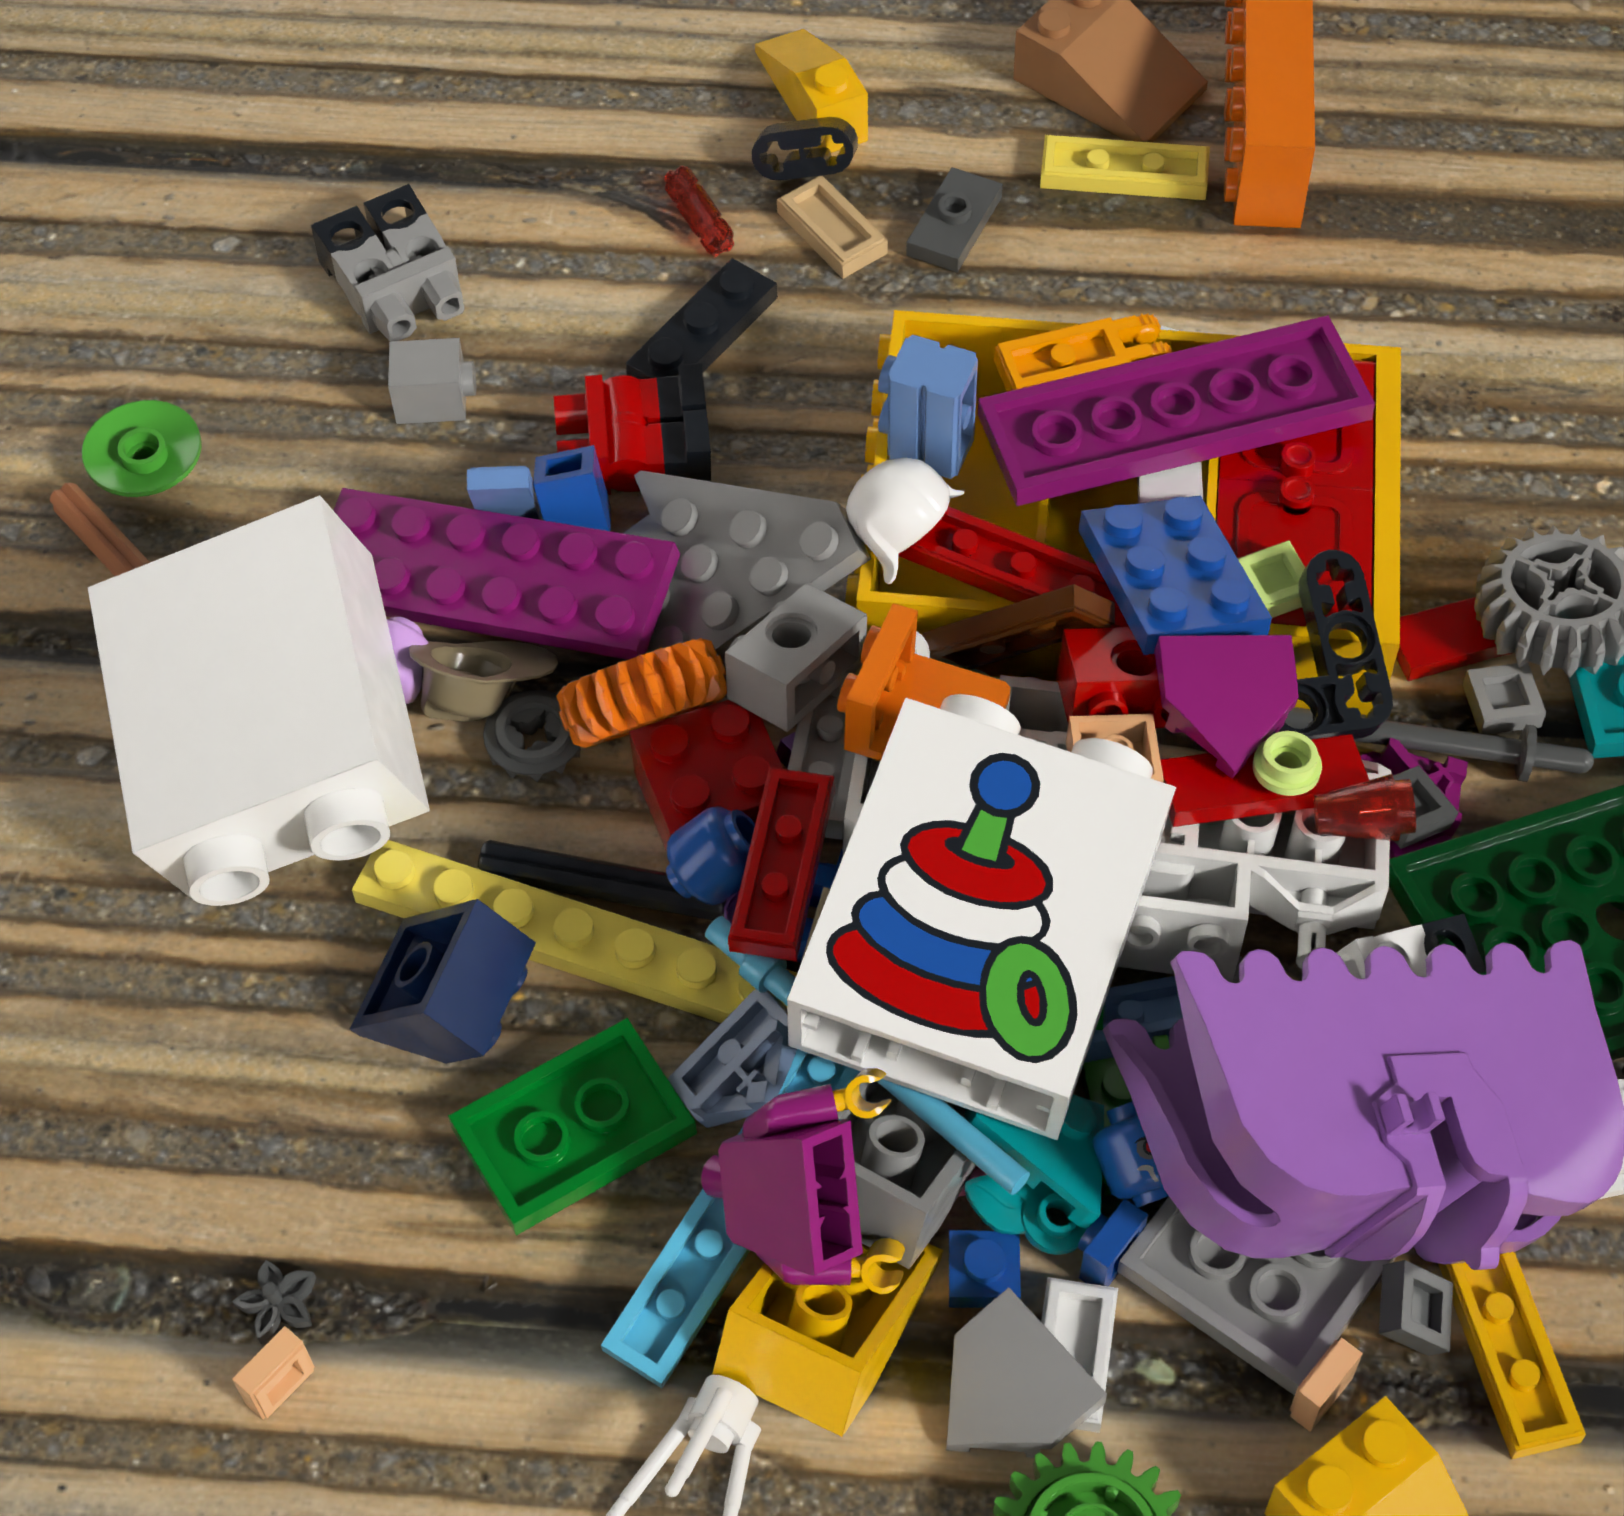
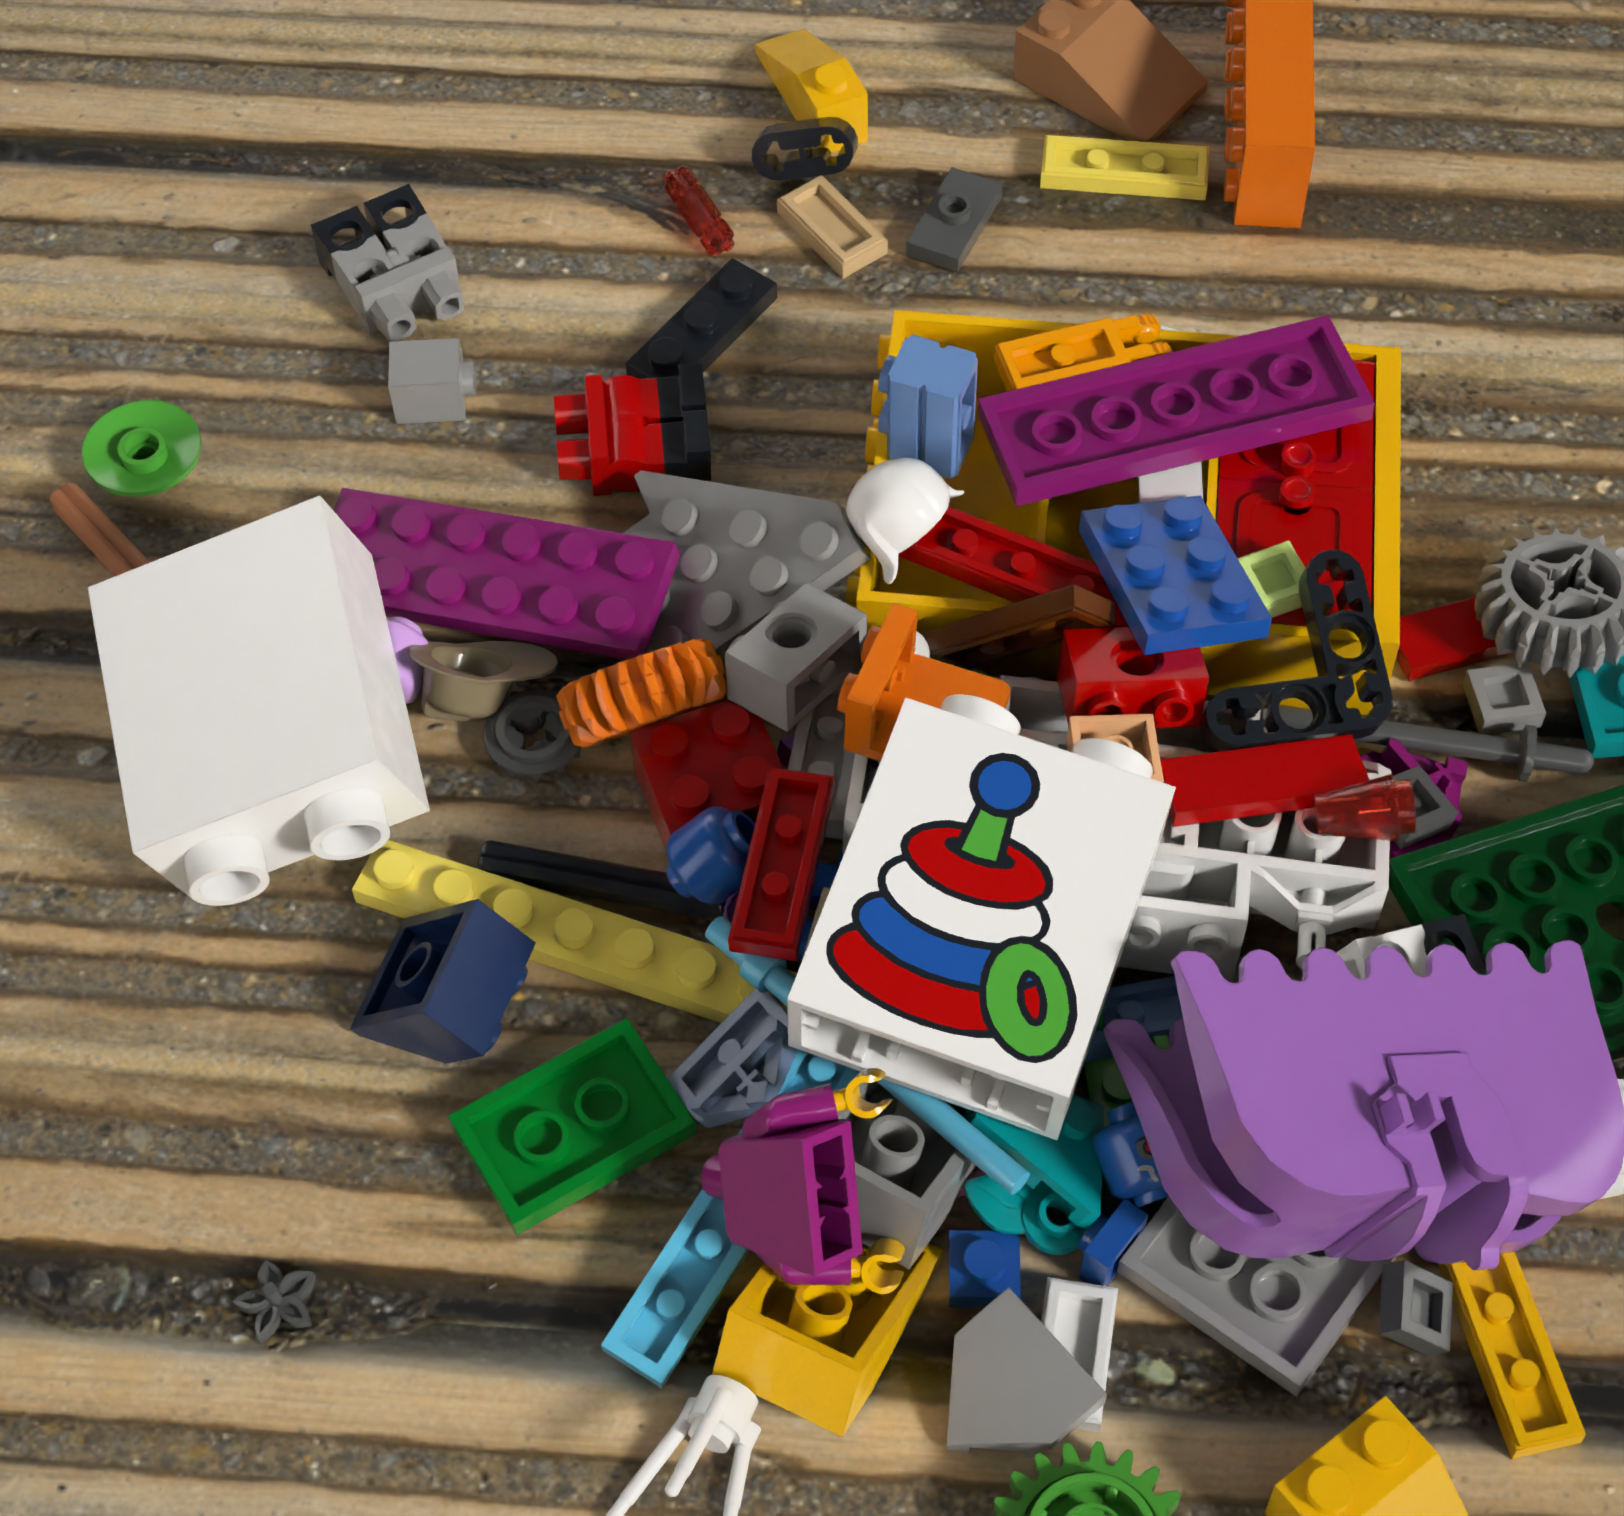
light nougat tile [232,1326,314,1420] -> none
medium blue tile [467,466,543,520] -> none
blue brick [533,445,611,531] -> none
magenta slope [1154,635,1299,779] -> none
yellowish green plate [1253,731,1322,796] -> none
light nougat tile [1289,1338,1363,1432] -> none

